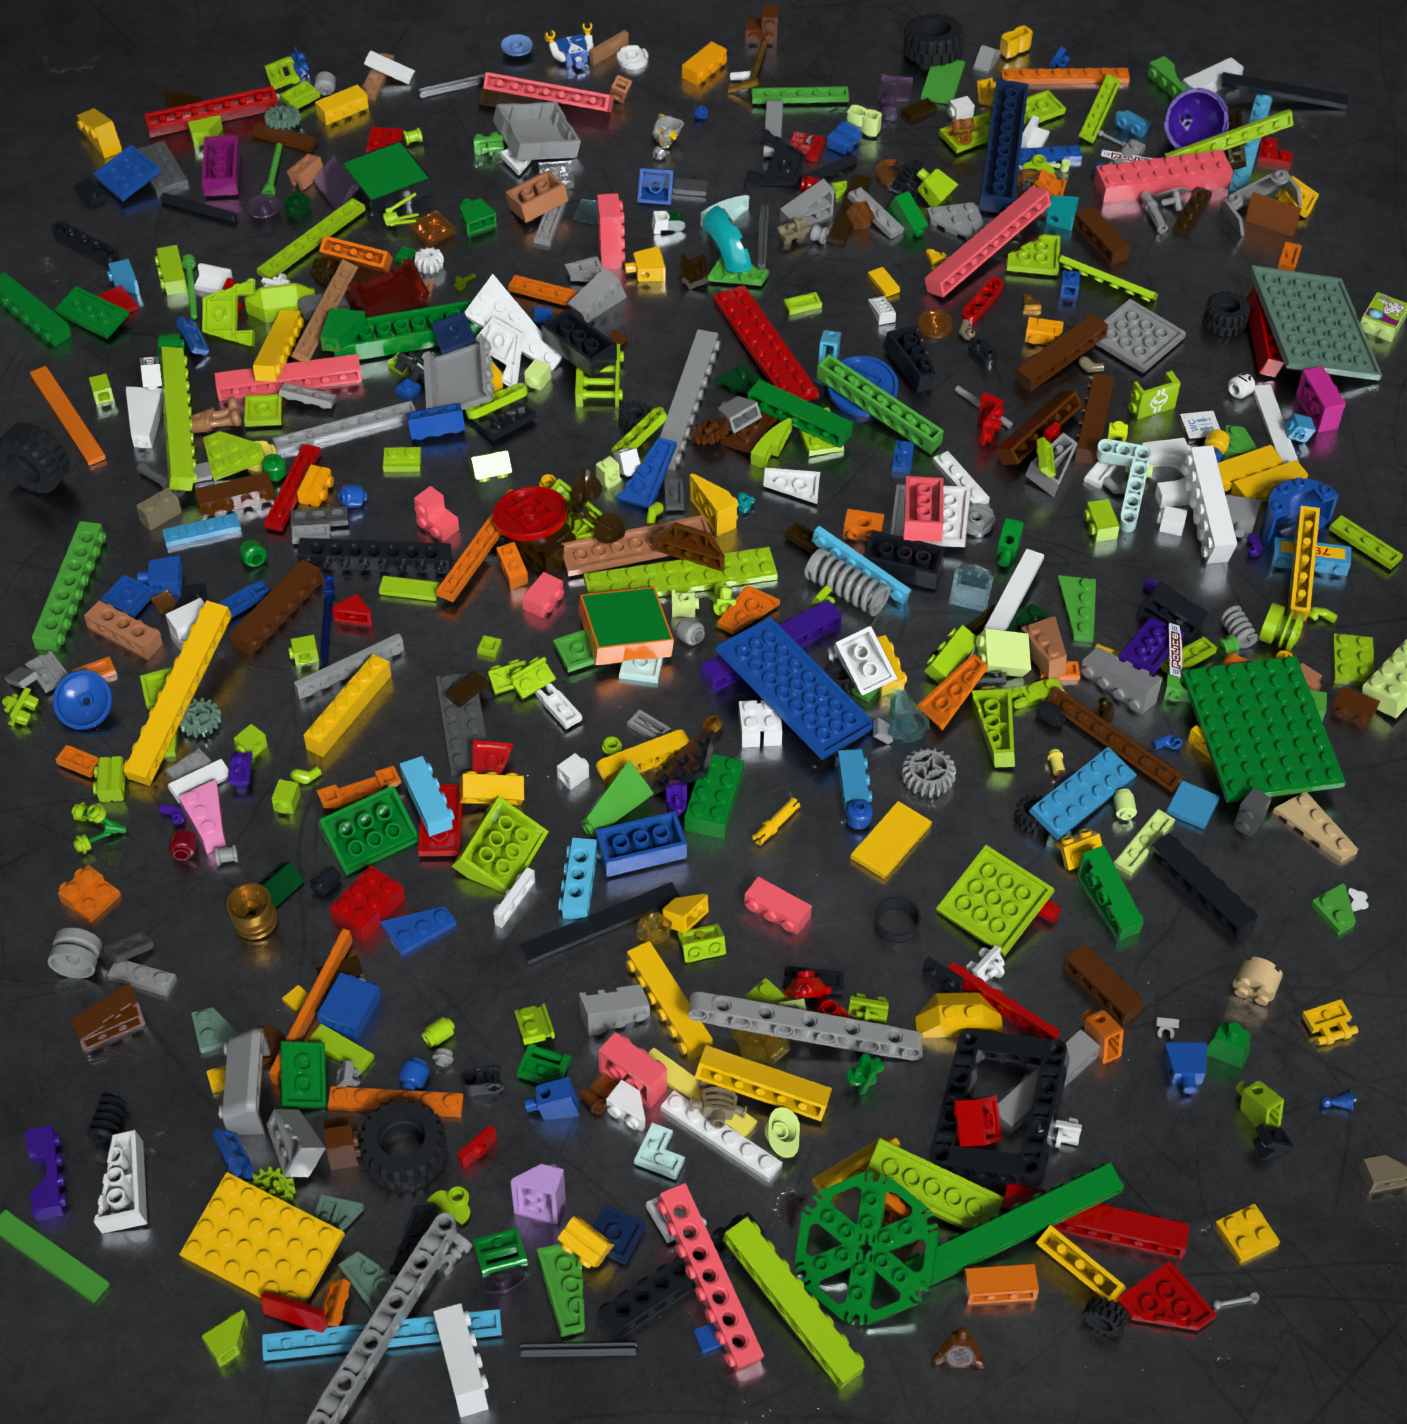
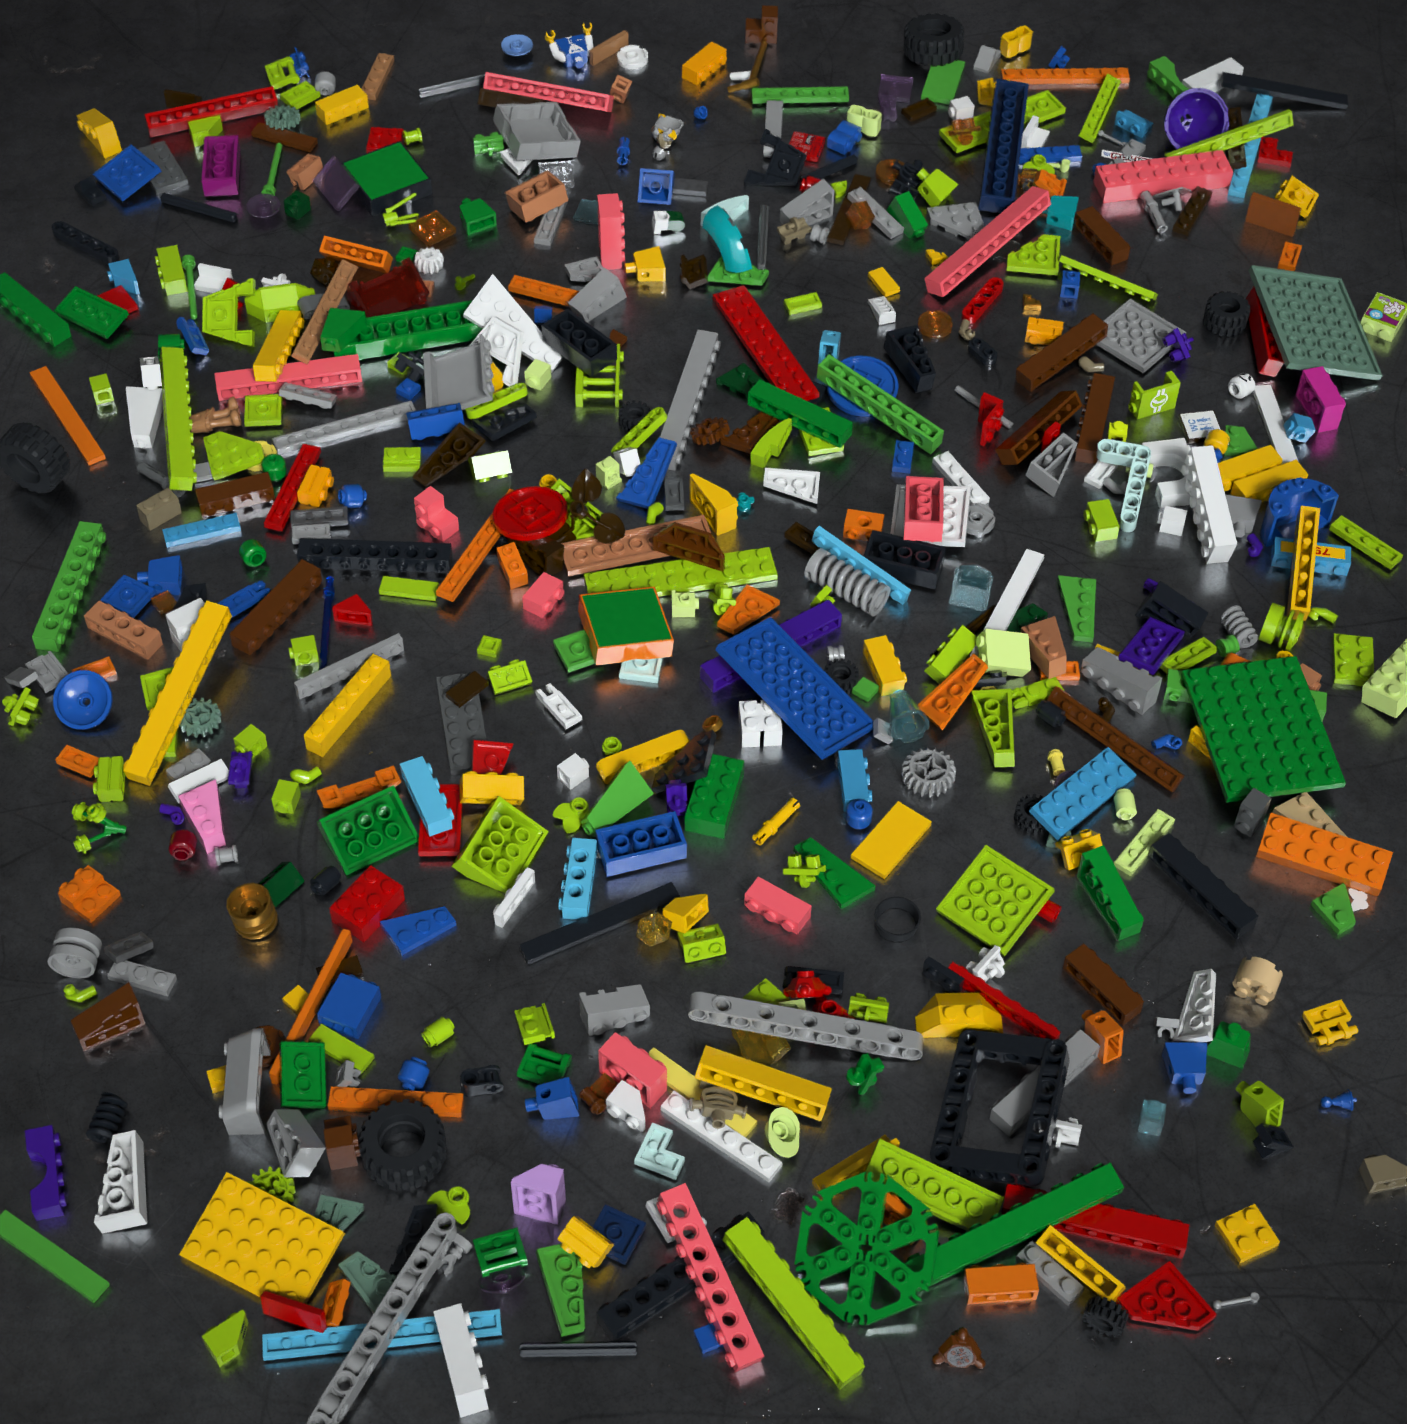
sand green wing [191,1007,239,1053] -> none
blue hinge [213,1129,254,1180] -> none
lime plate [257,198,365,279] -> none
white tile [364,51,415,84] -> none
dark blue plate [431,311,476,355] -> none
light grey plate [432,1048,454,1067] -> none
red plate [457,1125,497,1169] -> none
lime bracket [510,657,556,700] -> none
yellow brick [625,941,713,1061] -> none
light grey tile [627,709,671,740] -> none
light grey head [676,617,705,645] -> none
light grey torso [718,396,762,434] -> none
white slope [833,626,897,696] -> none
red slope [954,1095,1002,1147] -> none
green torso [996,518,1024,567] -> none
lime plate [1036,437,1056,478] -> none
dark azure tile [1166,781,1220,829] -> none
sticker [1169,623,1182,677] -> none
light grey windscreen [1220,170,1302,237] -> none
reddish brown brick [1330,686,1380,729] -> none
none -> lime arm [63,984,97,1002]
none -> dark brown wedge [412,422,486,487]
none -> lime plate [553,797,589,833]
none -> blue pin [617,137,630,165]
none -> lime hips [783,854,826,888]
none -> green wing [793,837,876,909]
none -> light grey plate [1016,1241,1085,1306]
none -> clear light blue brick [1138,1100,1167,1136]
none -> dark purple hips [1162,328,1194,362]
none -> white wing [1173,969,1216,1043]
none -> orange brick [1256,813,1393,897]

